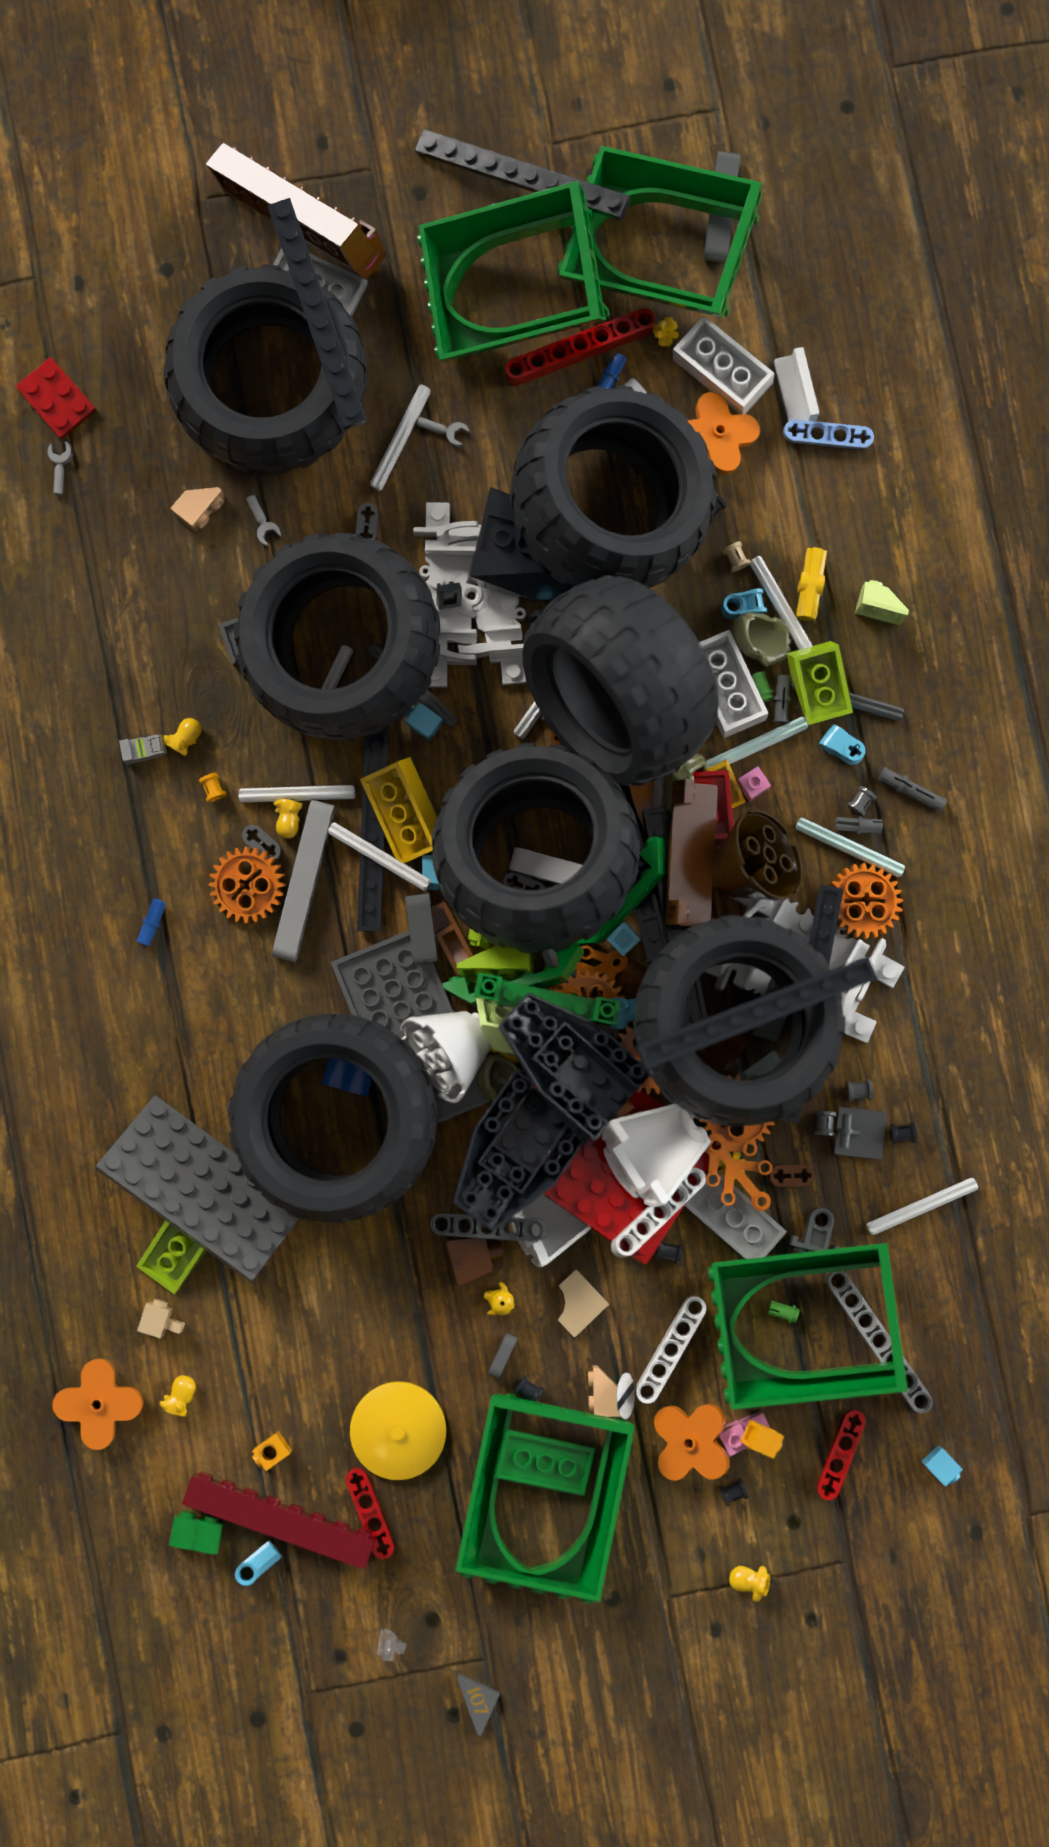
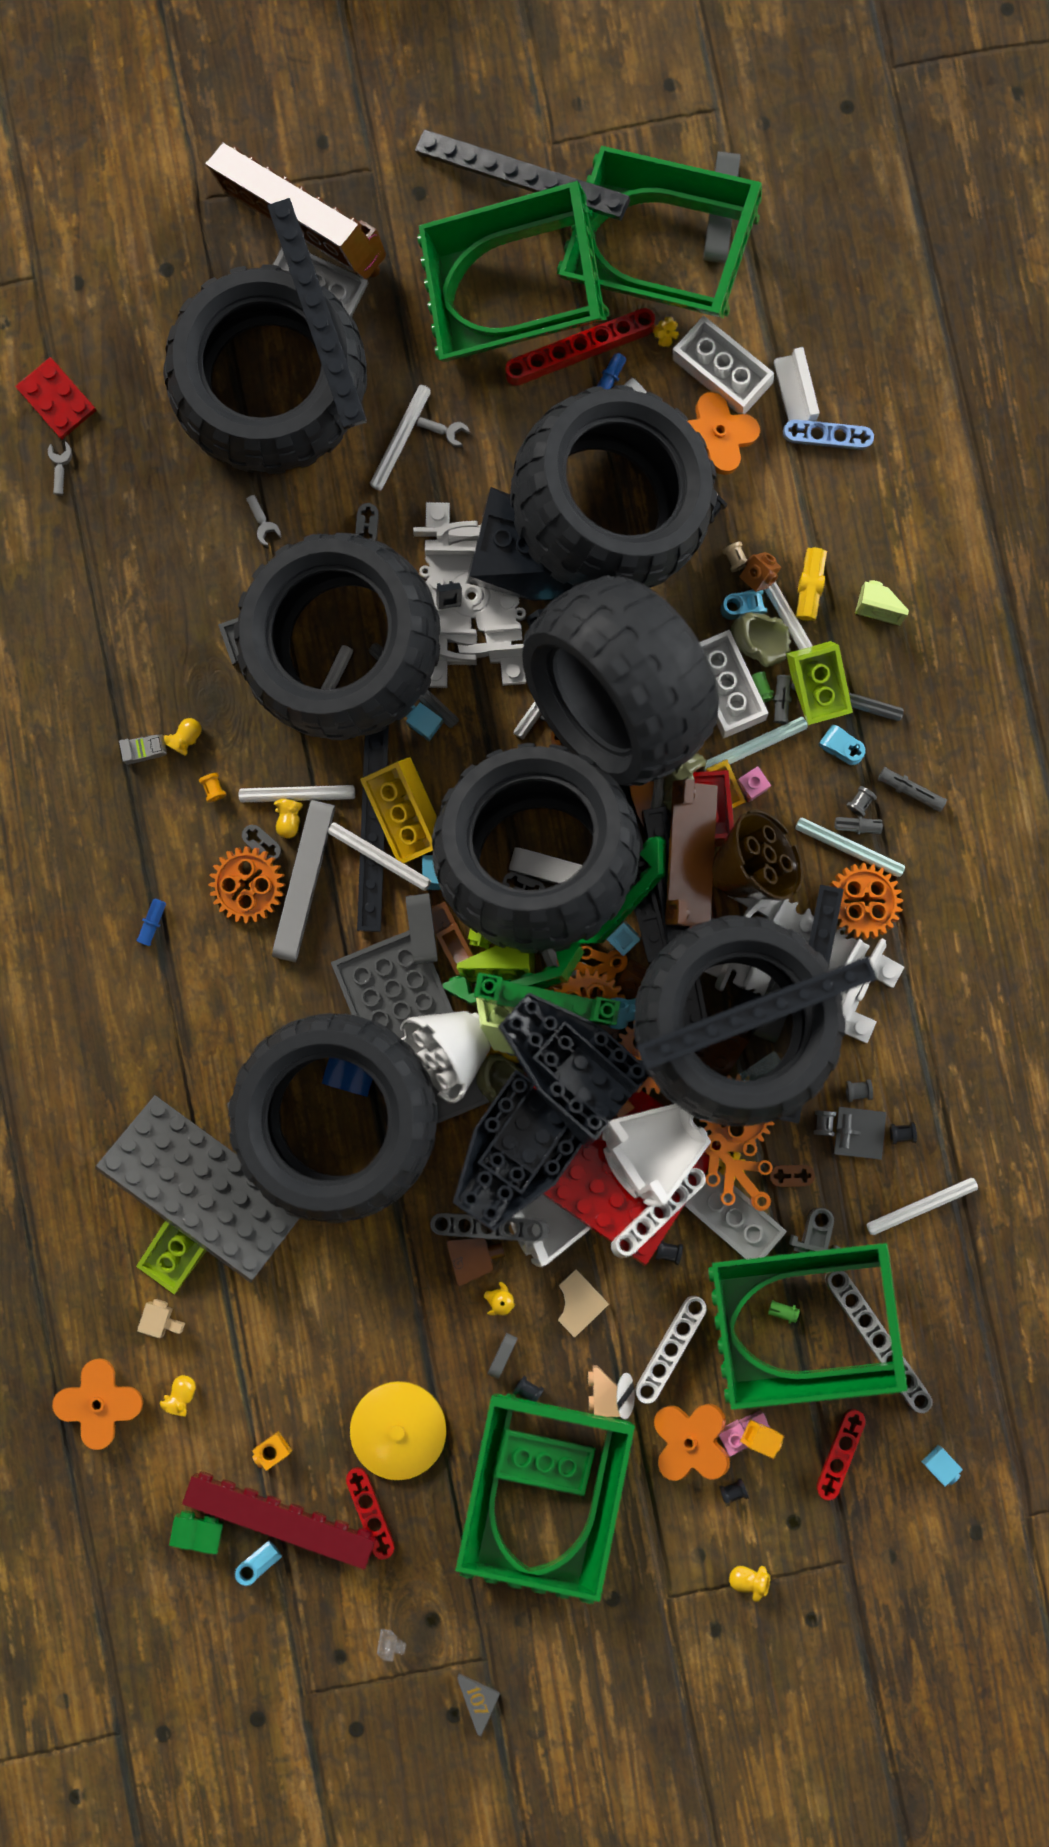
light nougat slope [170,487,225,532] -> none
none -> dark orange brick [739,552,781,592]

